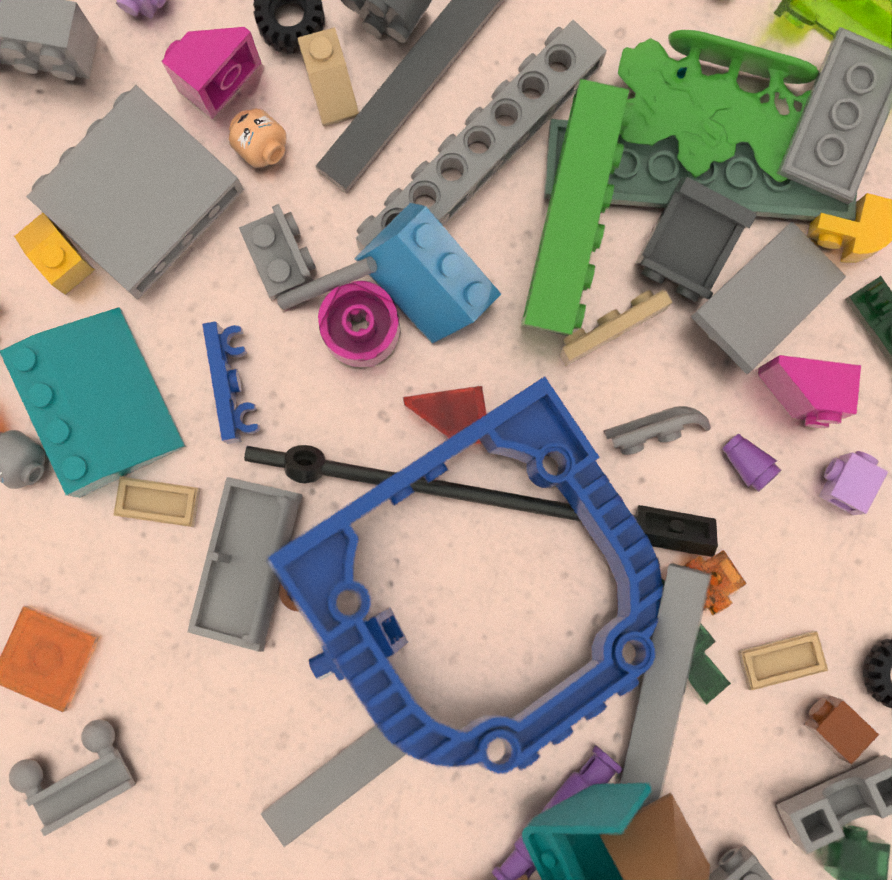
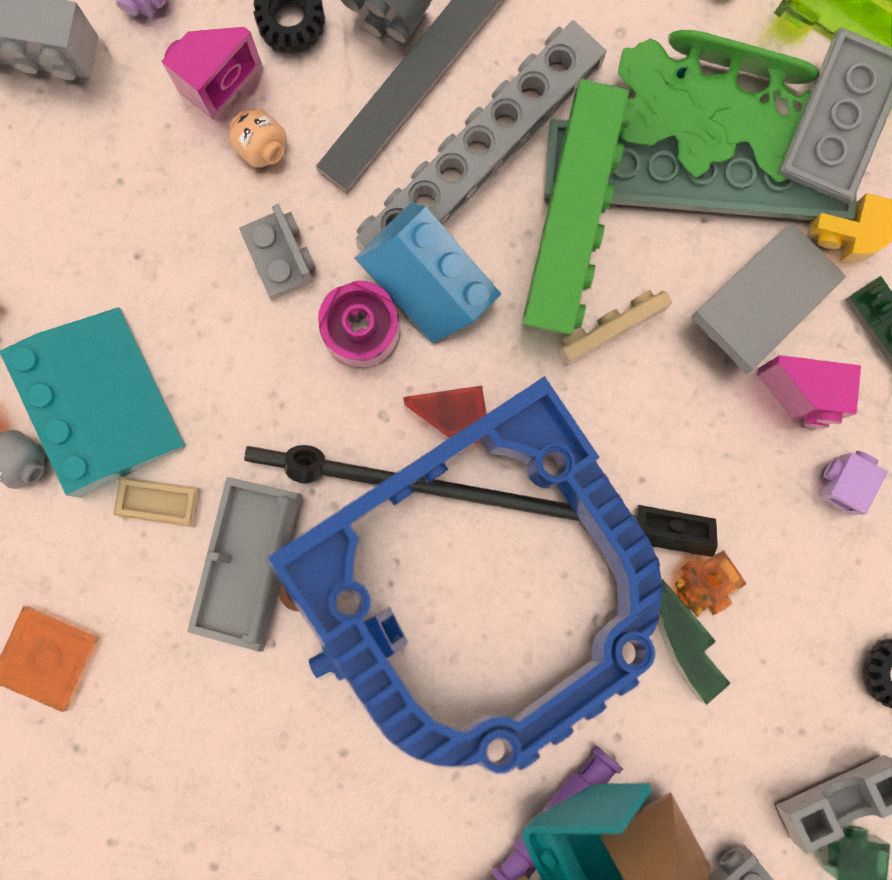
light grey gear [9,719,136,836] -> none
yellow slope [14,212,95,295] -> none
light grey panel [26,85,244,300] -> none
blue plate [202,321,260,444] -> none
light grey tile [261,725,406,847] -> none
light grey bar [277,257,377,310] -> none
tan slope [297,27,359,127] -> none
light grey piece [604,406,711,455] -> none
light grey tile [621,563,712,807] -> none
dark grey panel [636,177,757,302] -> none
medium lavender cone [722,433,782,492] -> none
tan tile [737,631,828,691] -> none
dark orange brick [804,695,879,765] -> none

